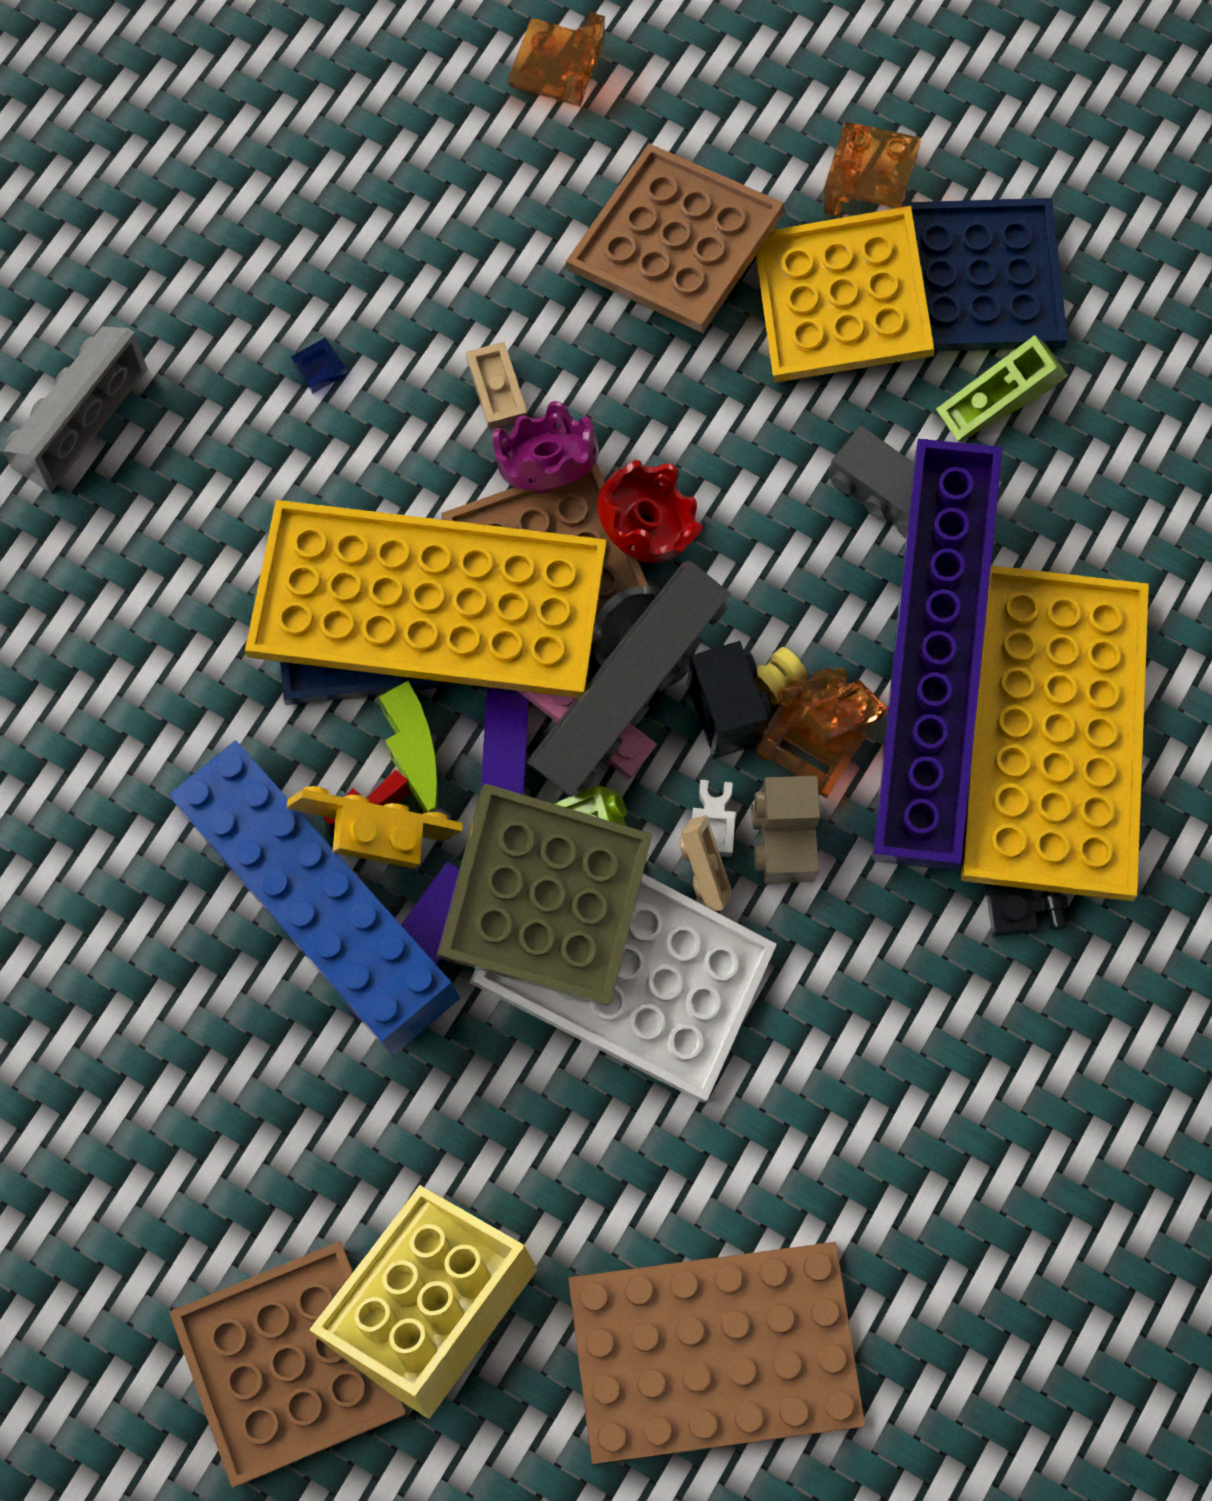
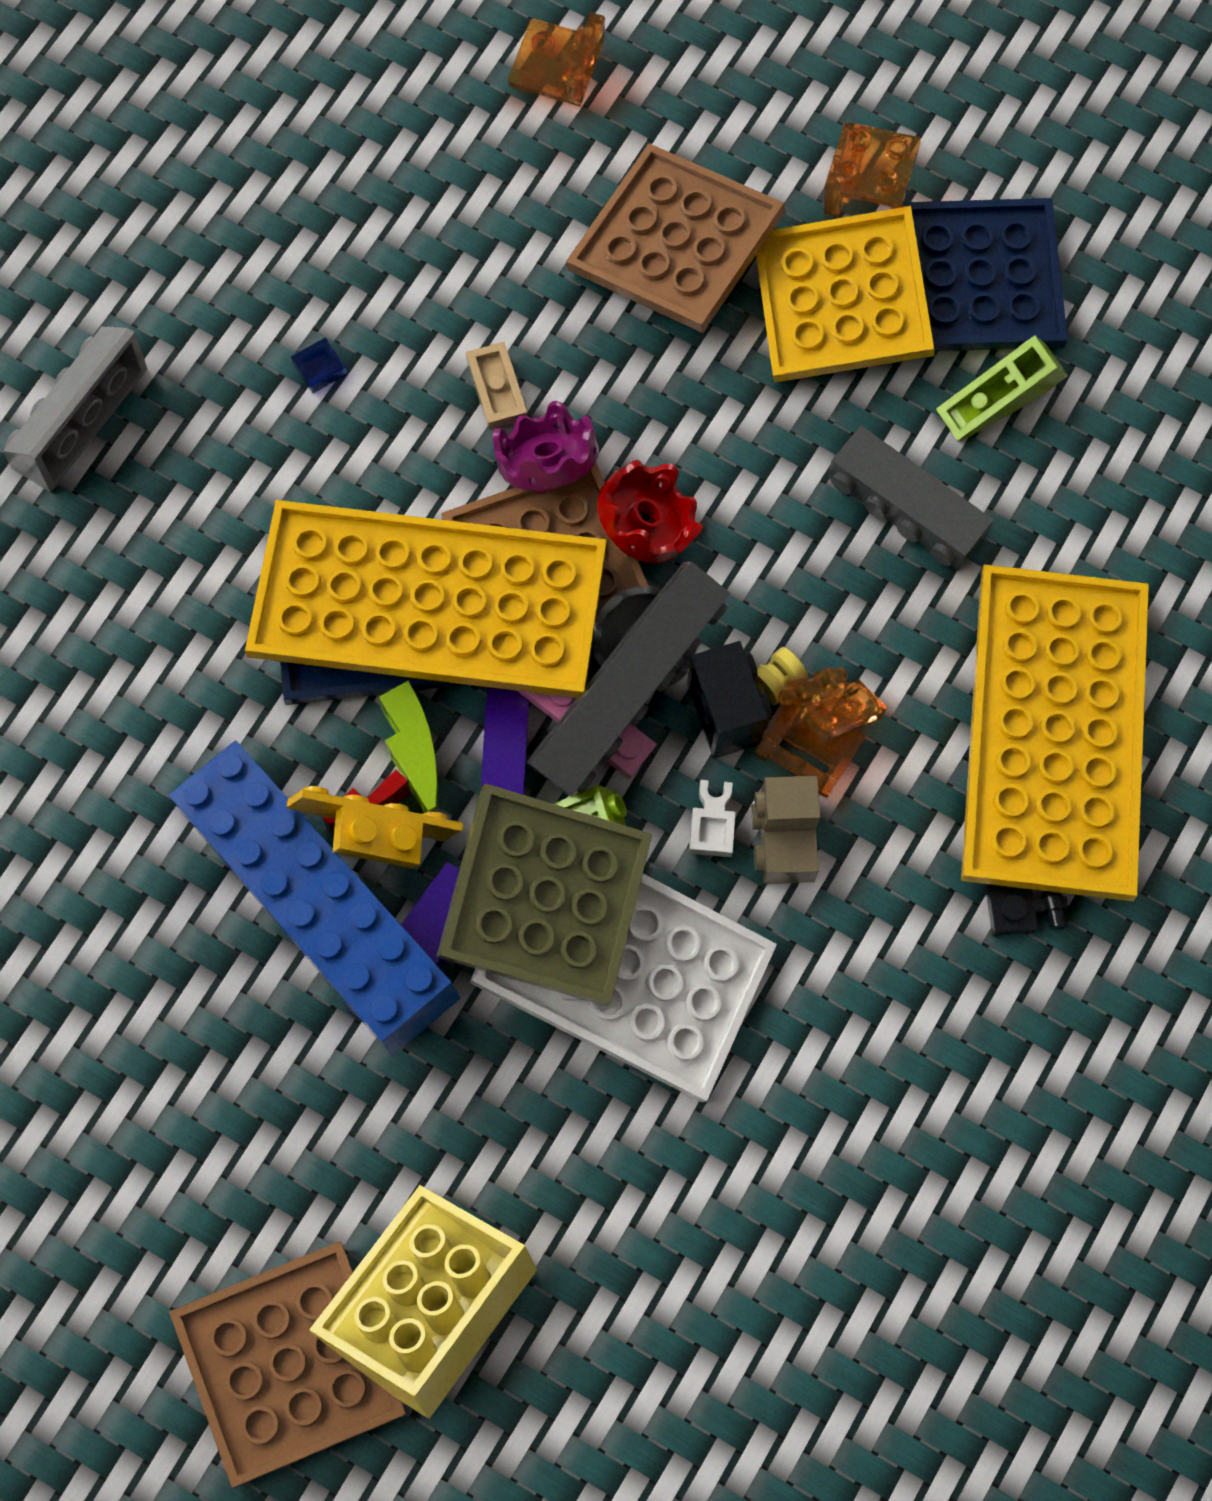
medium nougat plate [568,1242,865,1465] -> none
tan plate [680,815,733,911] -> none
dark purple brick [872,439,1003,871] -> none

